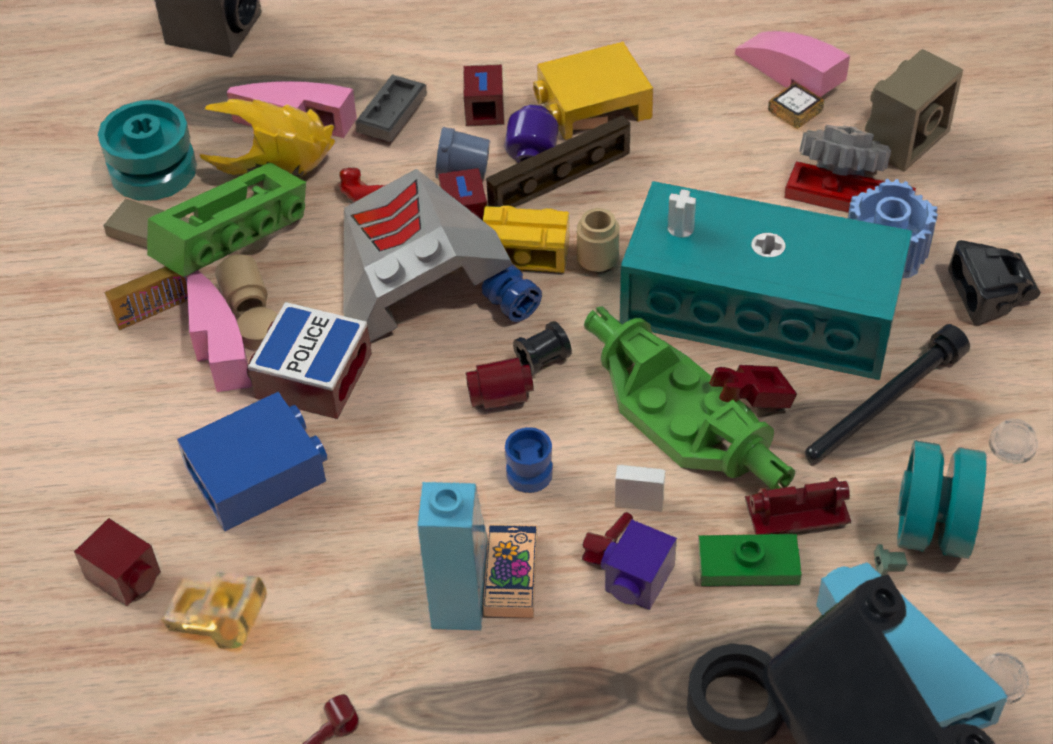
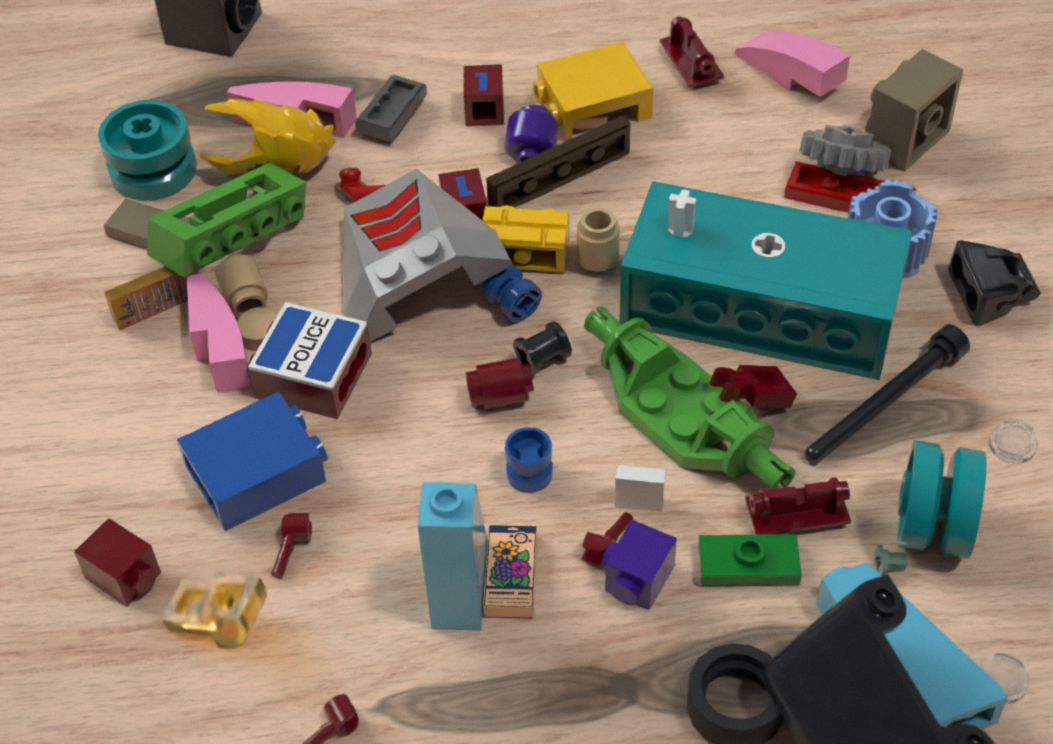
sand blue piece [435,127,490,179] -> none
tile [768,82,825,129] -> none
none -> dark red hand [271,513,312,578]
none -> dark red hinge [659,16,724,87]

